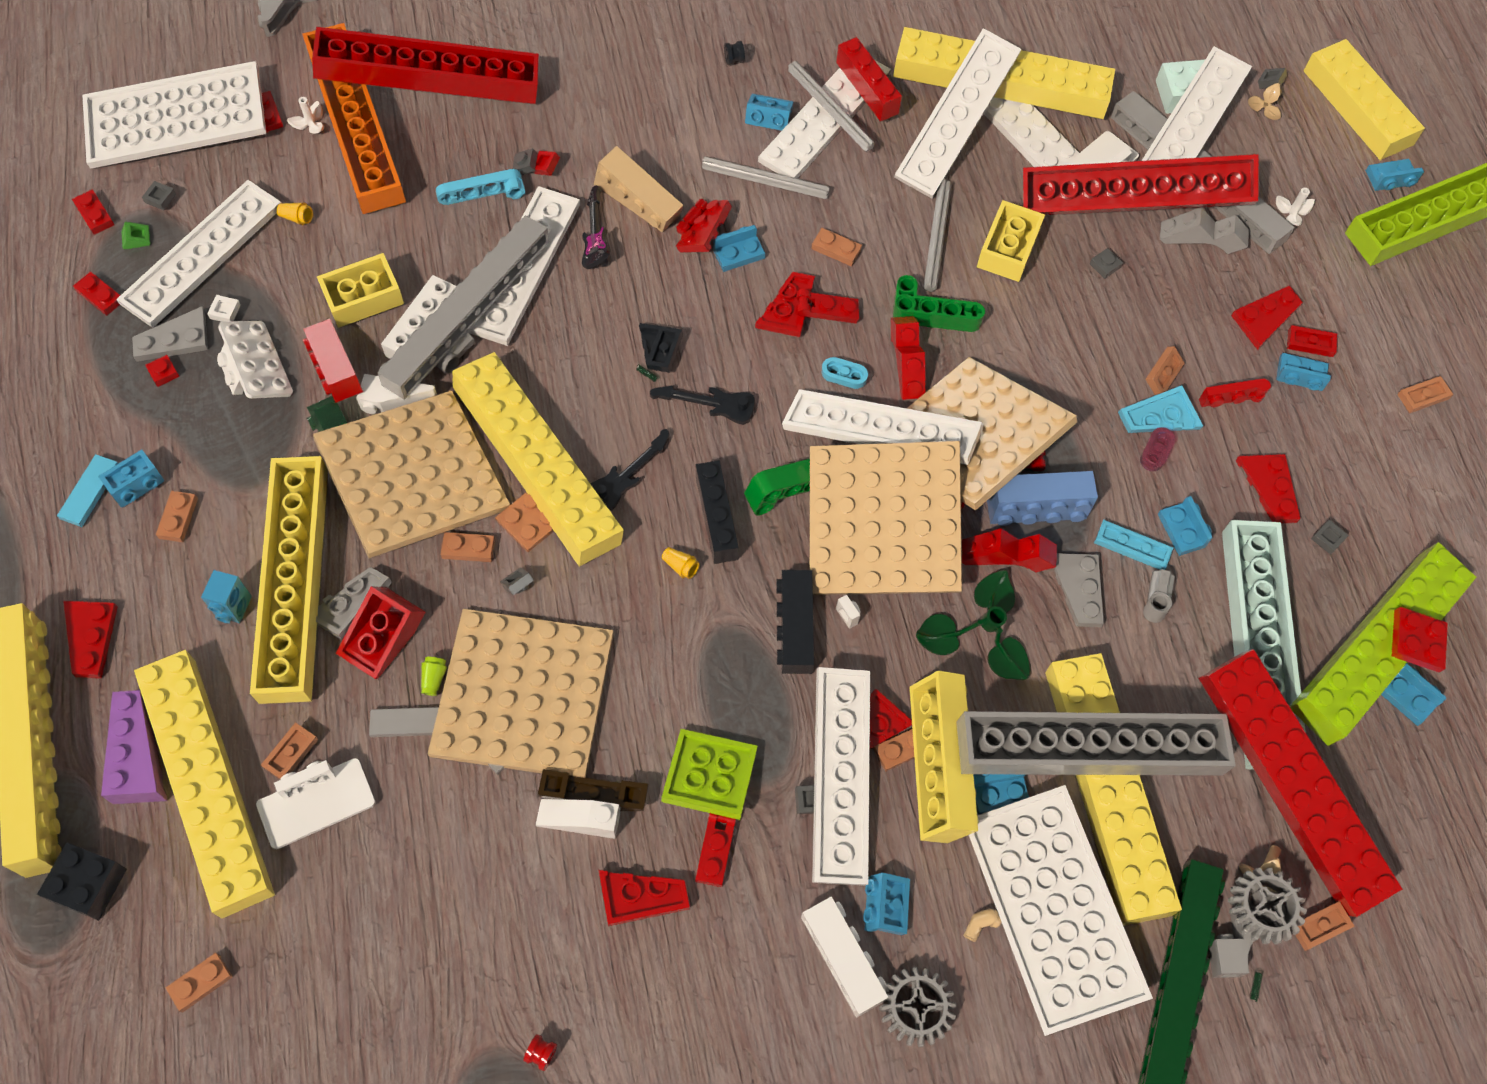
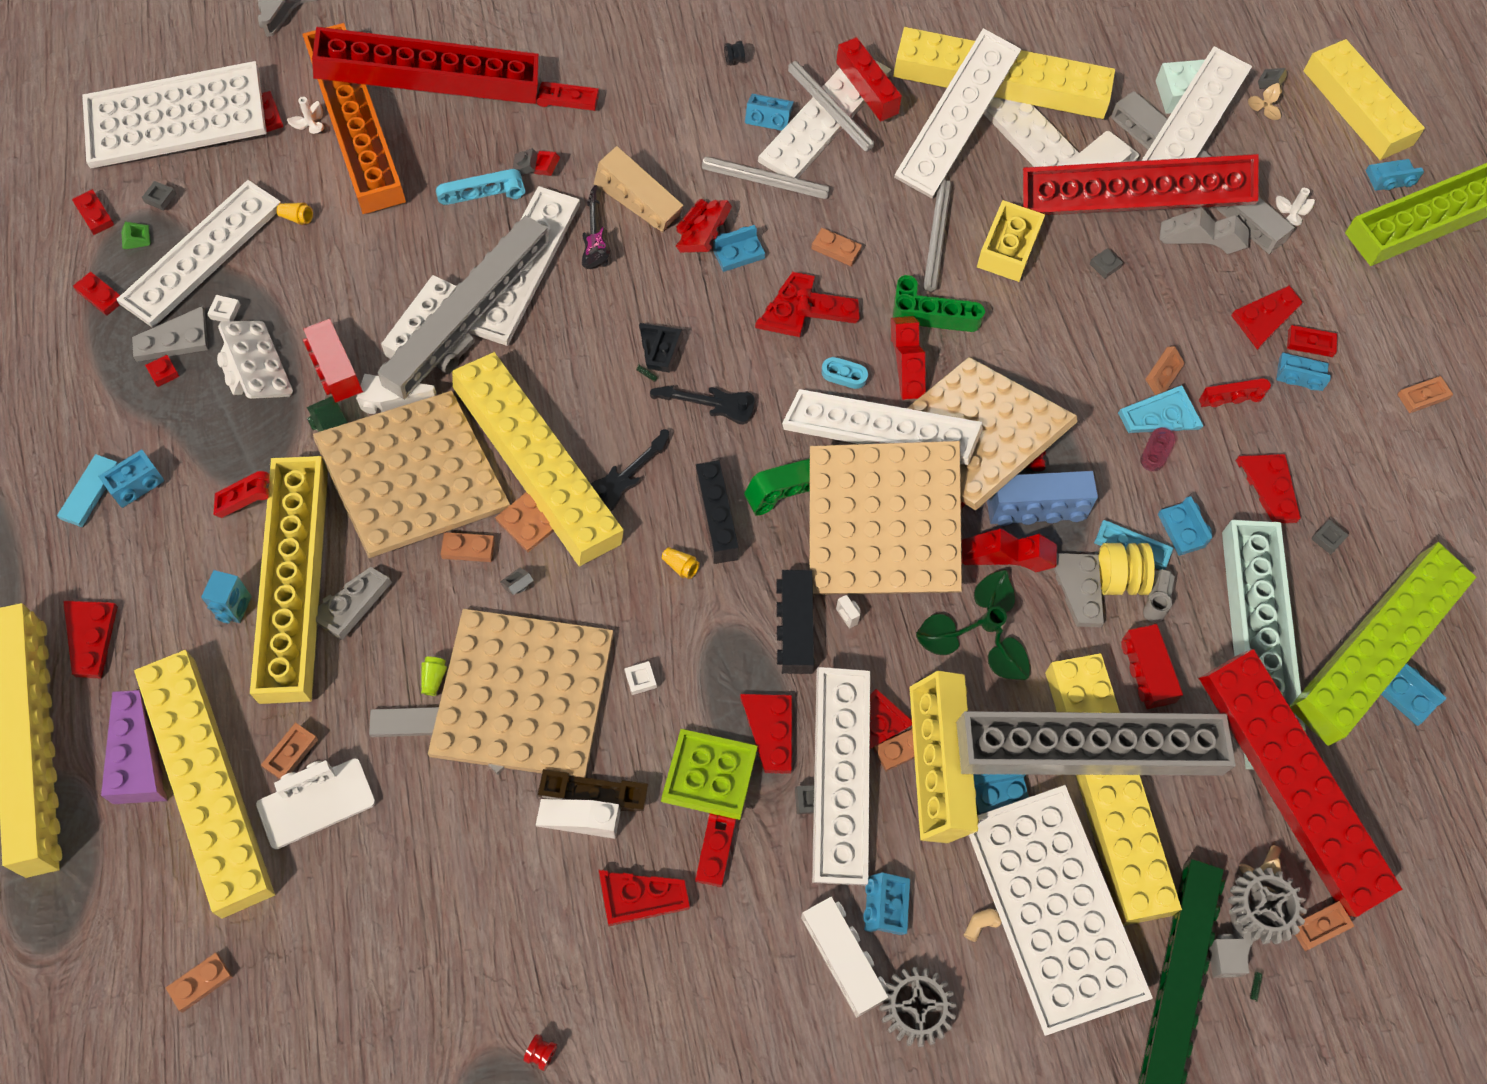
black brick [37,842,127,921] -> none
nougat plate [156,491,198,542] -> none
light yellow brick [317,253,404,328] -> none
red slope [336,586,426,679] -> none
red plate [1391,607,1448,672] -> none
none -> red plate [213,471,270,518]
none -> red plate [536,82,599,111]
none -> white plate [624,661,657,695]
none -> red wing [740,694,792,774]
none -> light yellow wheel [1098,543,1154,595]
none -> red brick [1121,624,1183,709]

